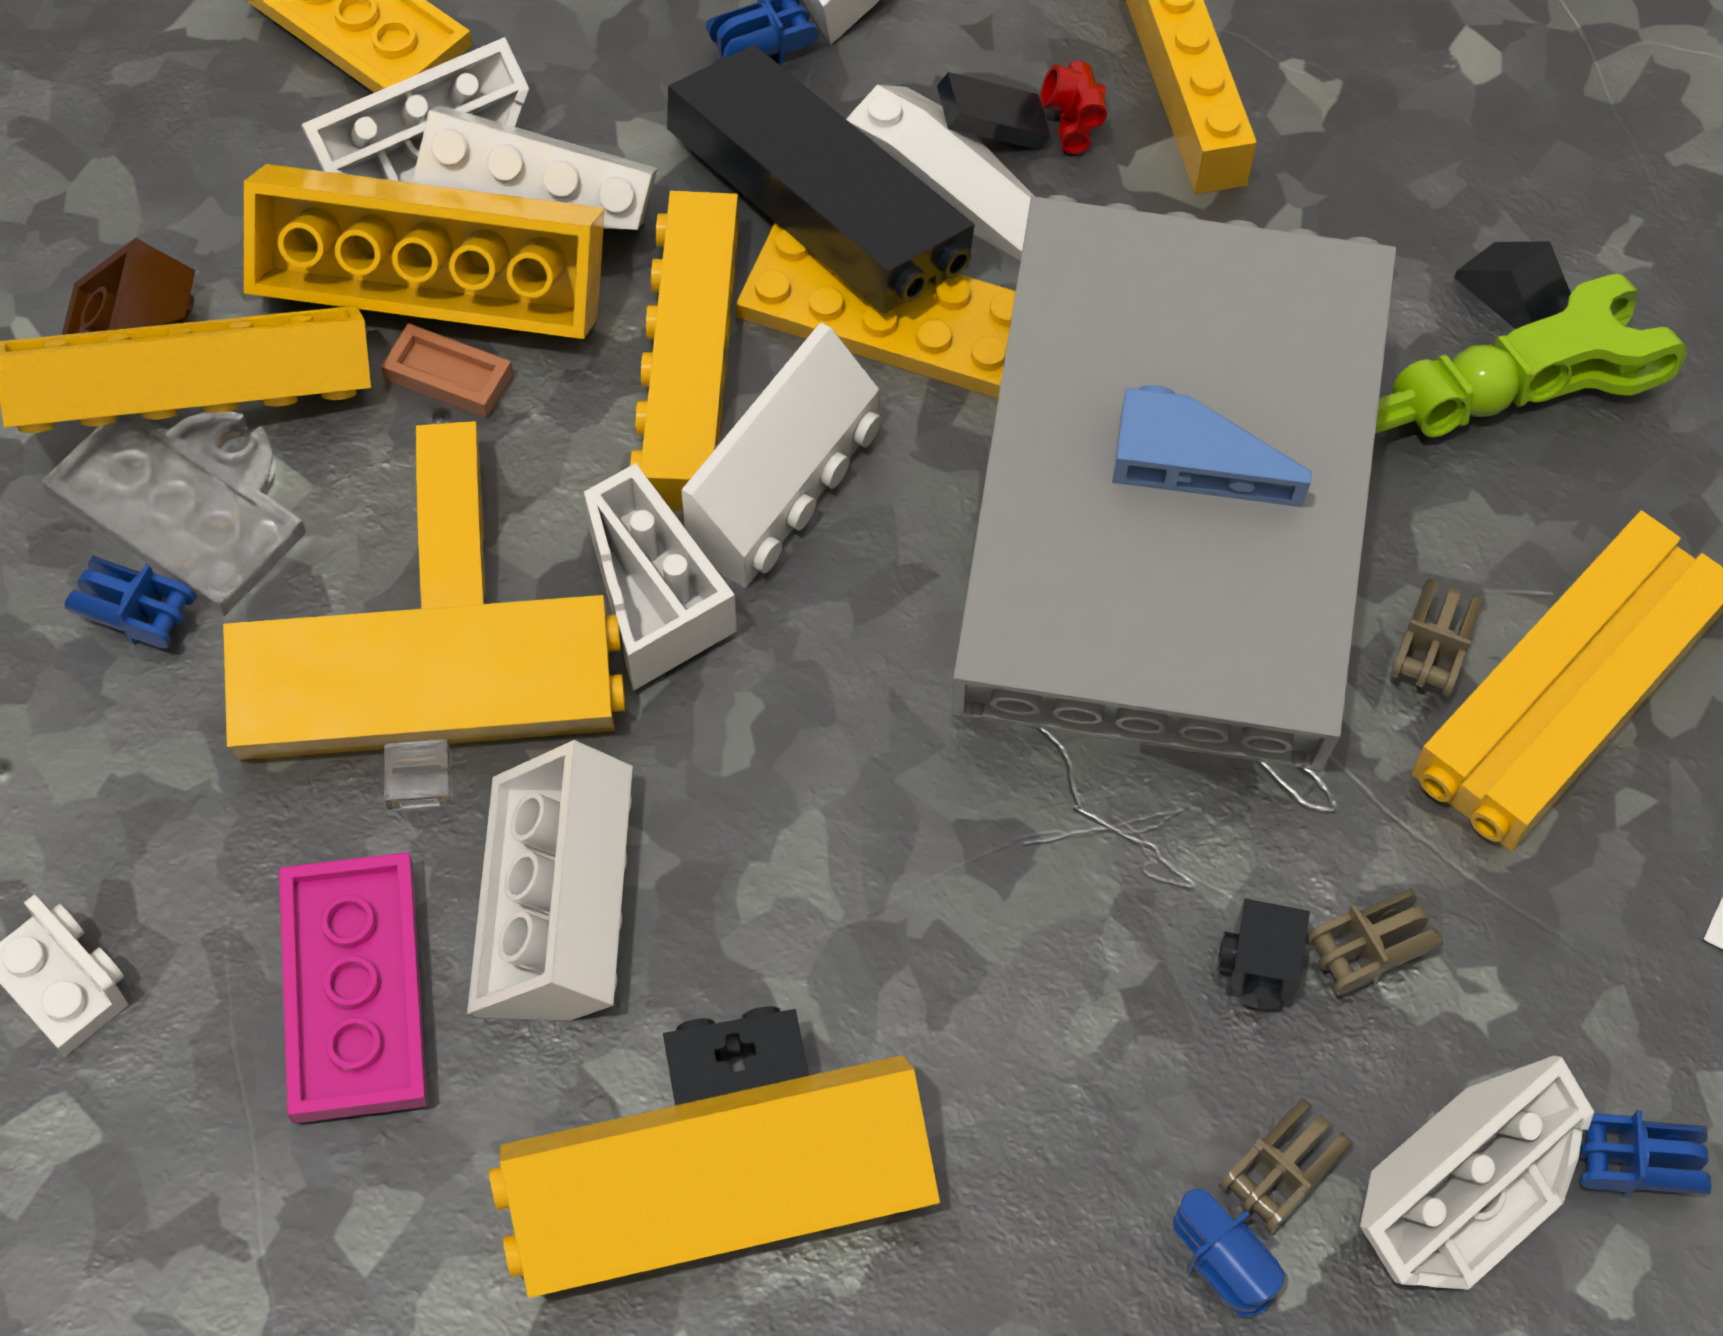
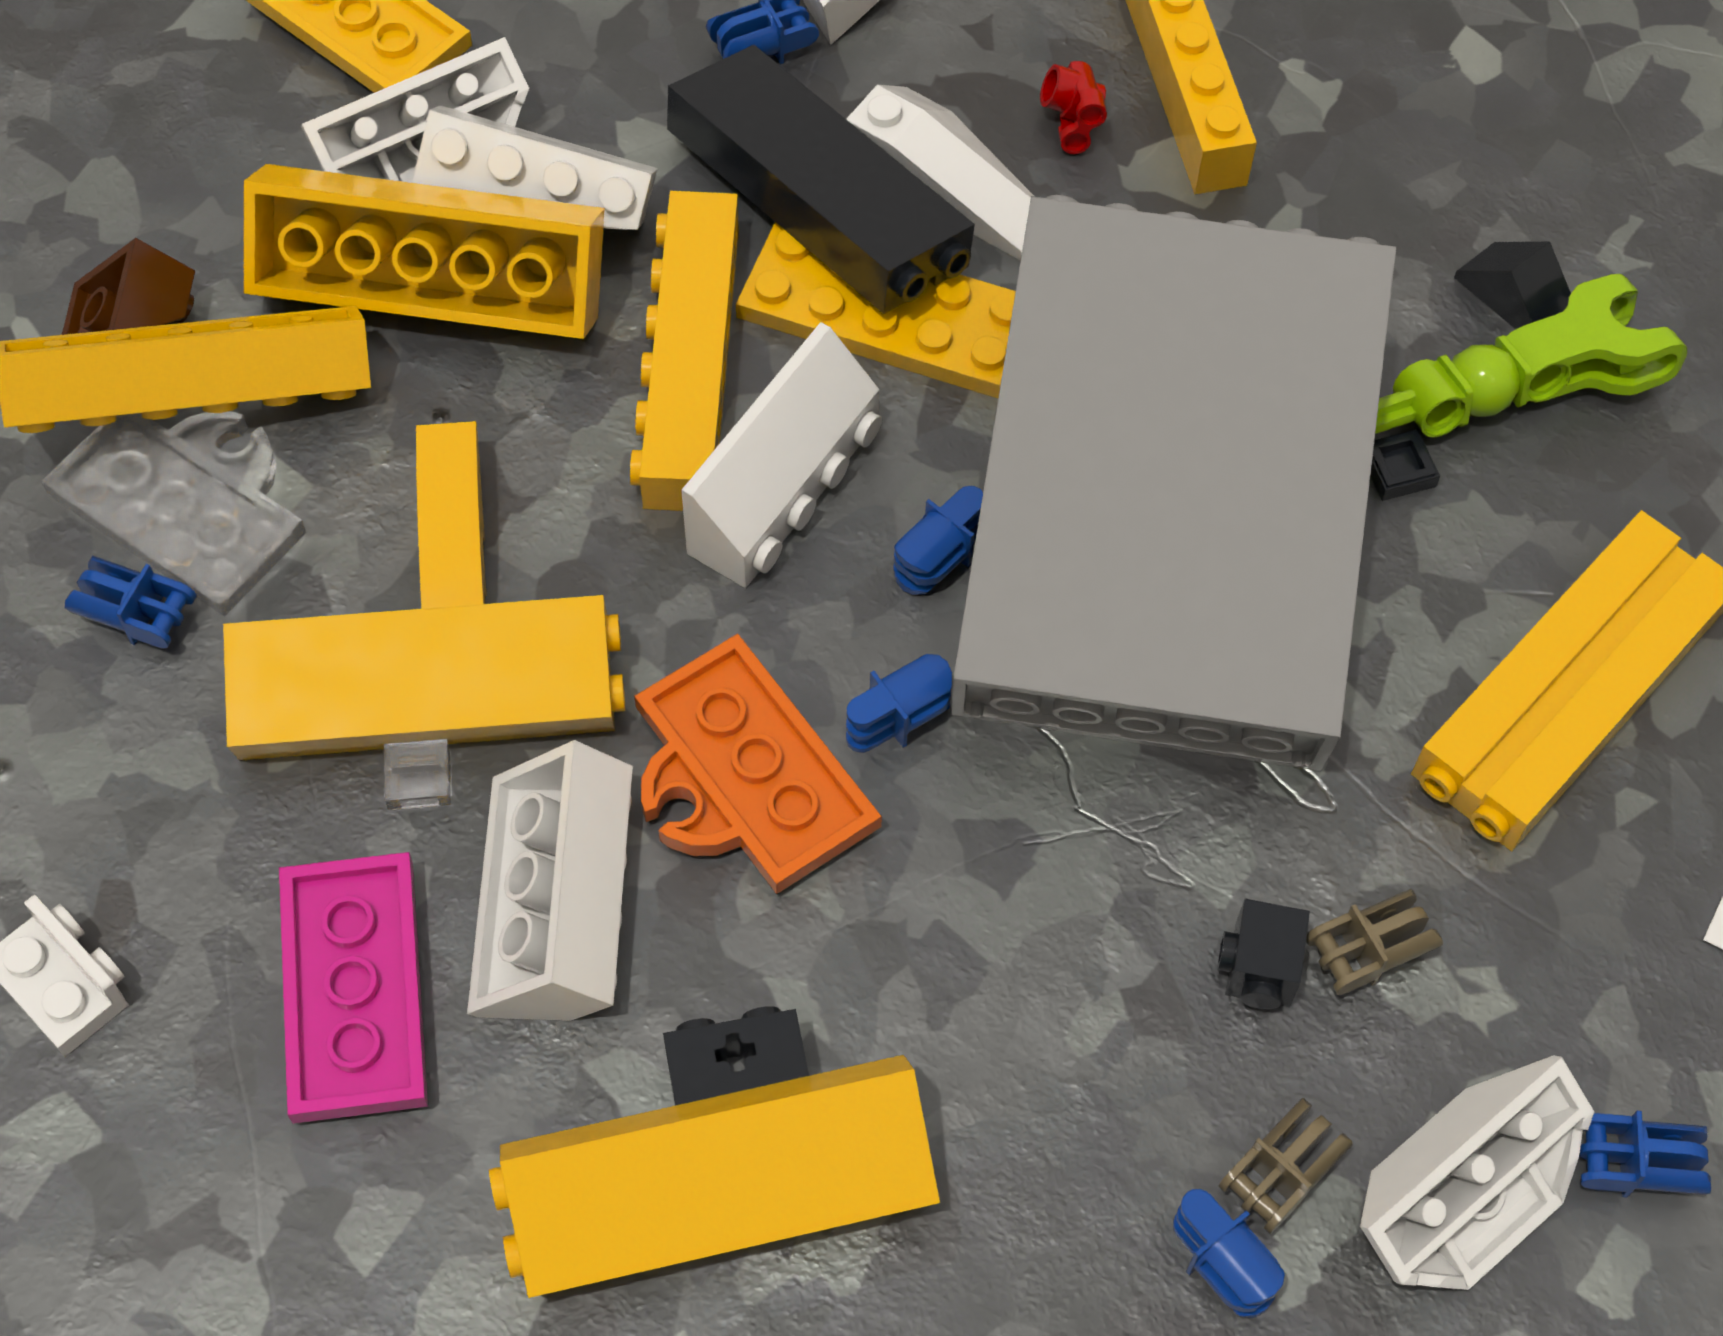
nougat tile [381,323,514,418] -> none
white wedge [584,463,737,691] -> none
black tile [937,72,1051,150] -> none
medium blue slope [1112,385,1312,507] -> none
dark tan arm [1390,579,1483,697] -> none
none -> orange plate [634,633,882,894]
none -> blue arm [846,654,952,753]
none -> blue arm [893,486,983,595]
none -> black tile [1370,429,1440,501]

